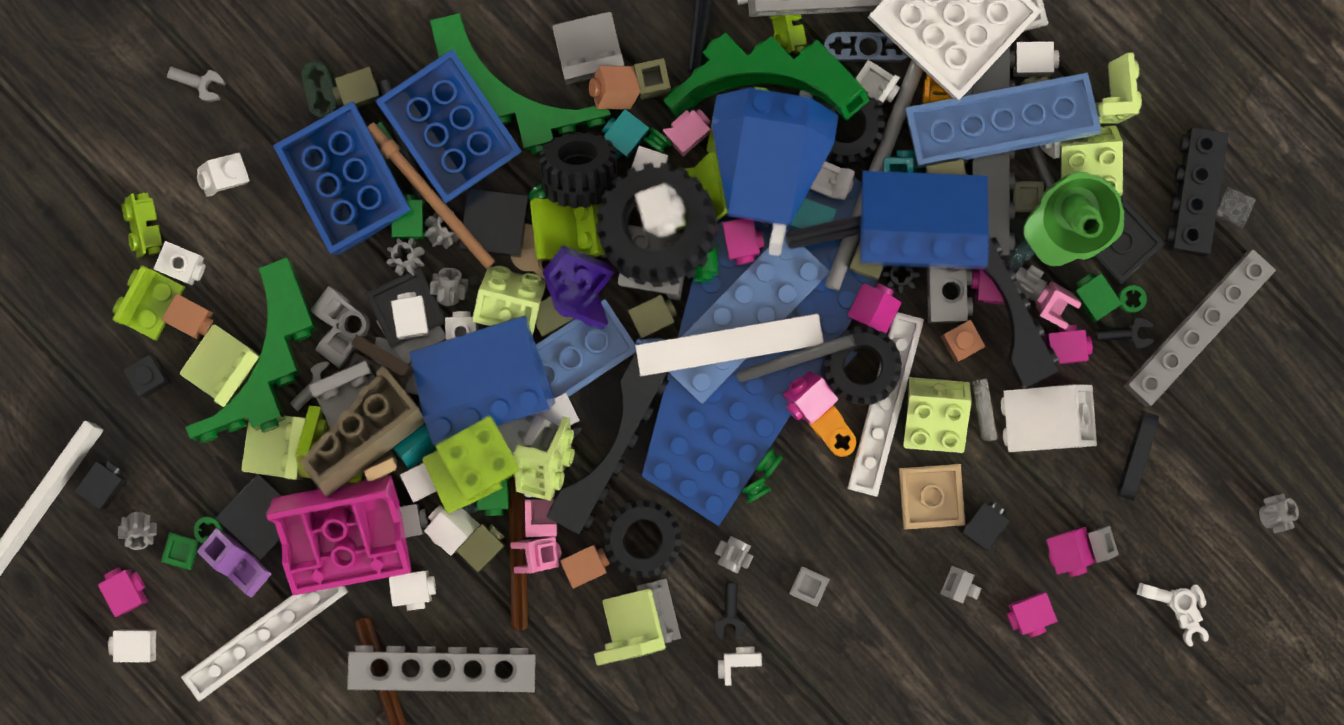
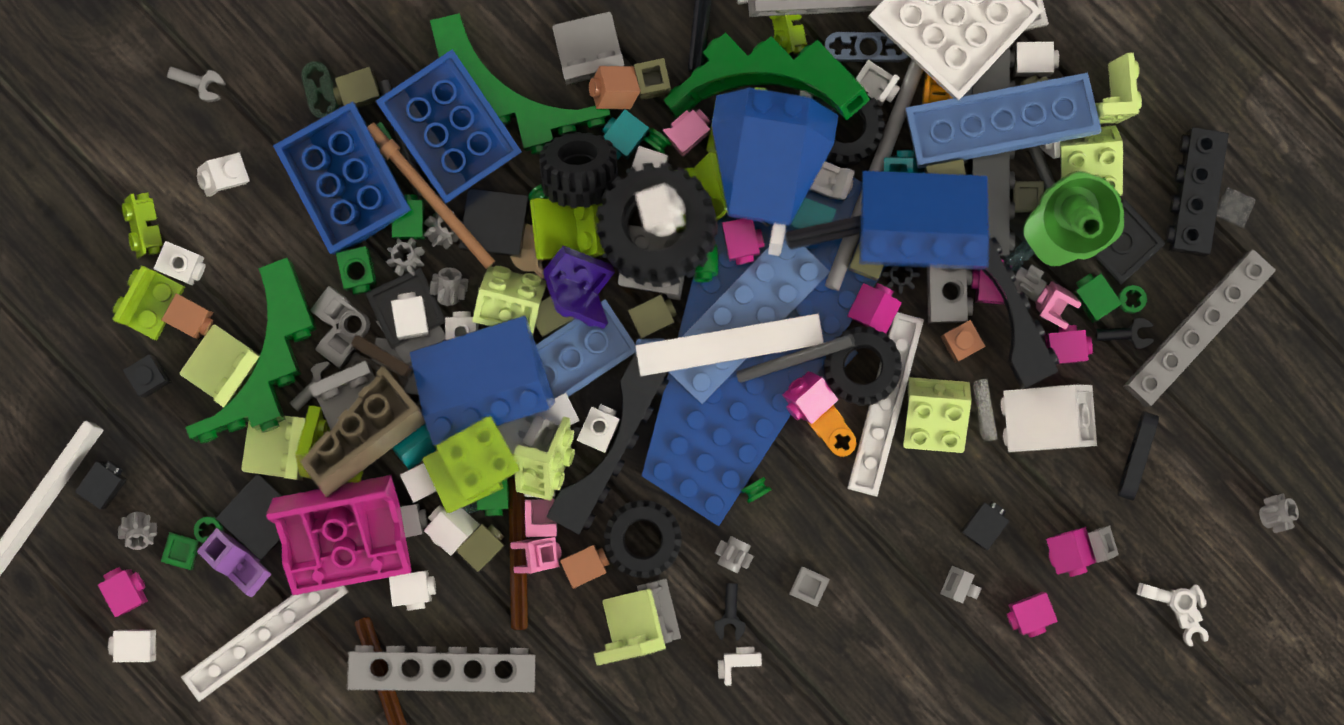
tan tile [364,450,397,482] -> none
green bush [755,448,783,479] -> none
tan tile [899,464,965,530] -> none
none -> green brick [336,246,377,295]
none -> white brick [577,404,620,453]

